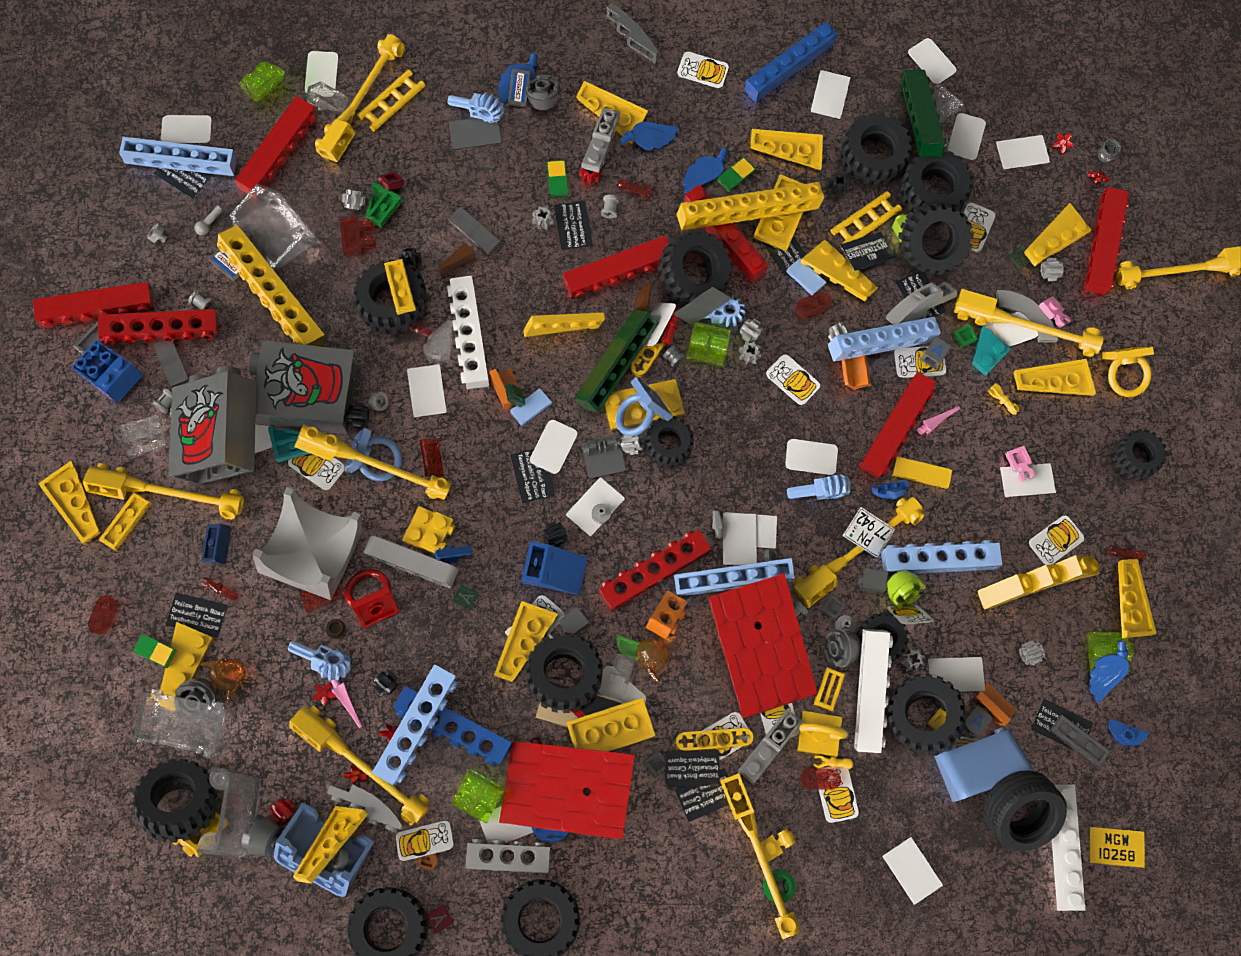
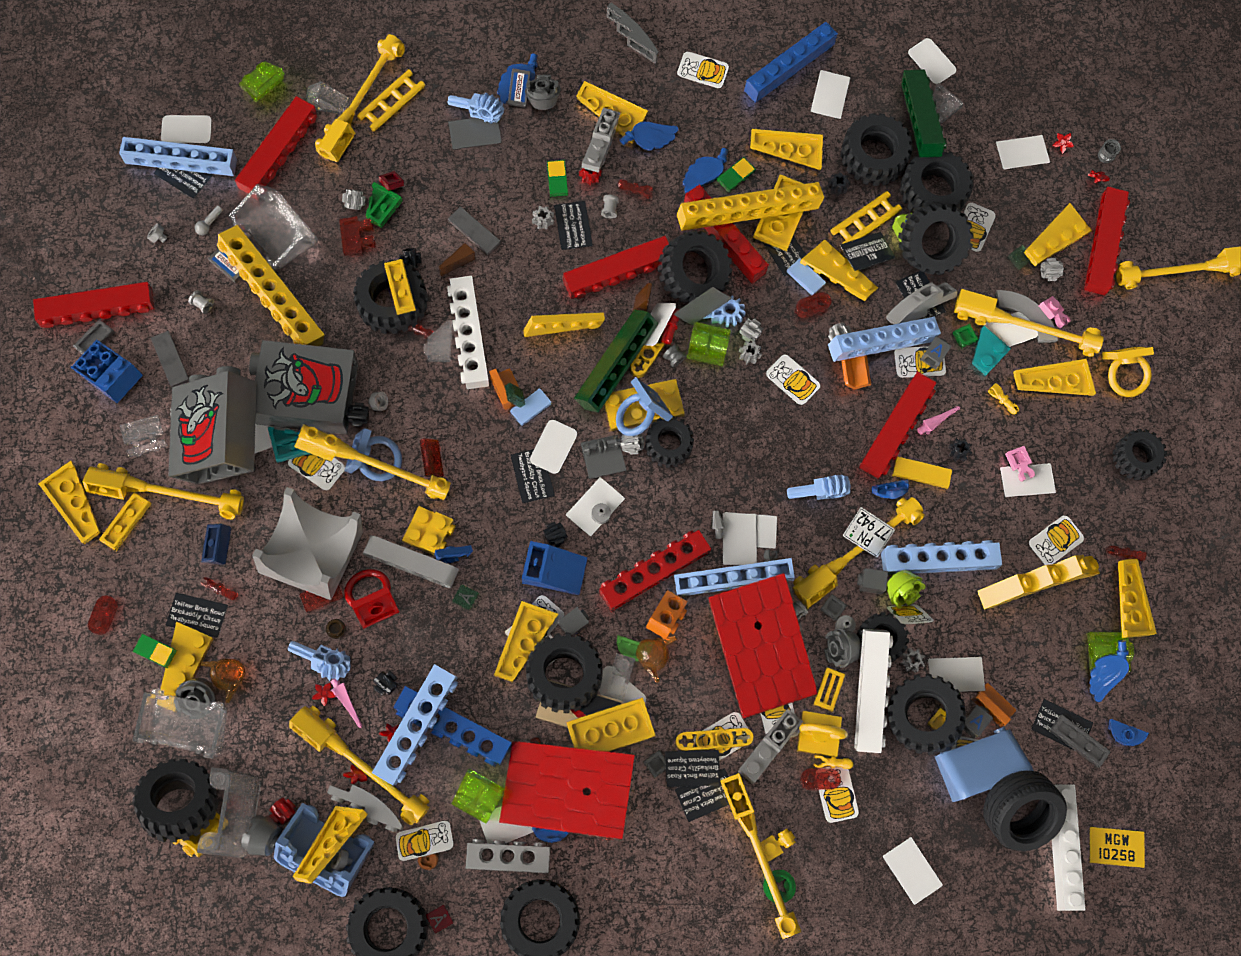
red brick [98,309,218,345] -> none
light grey bush [152,389,172,414] -> none
white sticker [305,51,338,95] -> none
white sticker [407,364,447,417] -> none
white sticker [785,439,838,475] -> none
white sticker [948,113,986,160] -> none
light grey gear [1019,640,1046,666] -> none
none -> black gear [948,438,973,462]

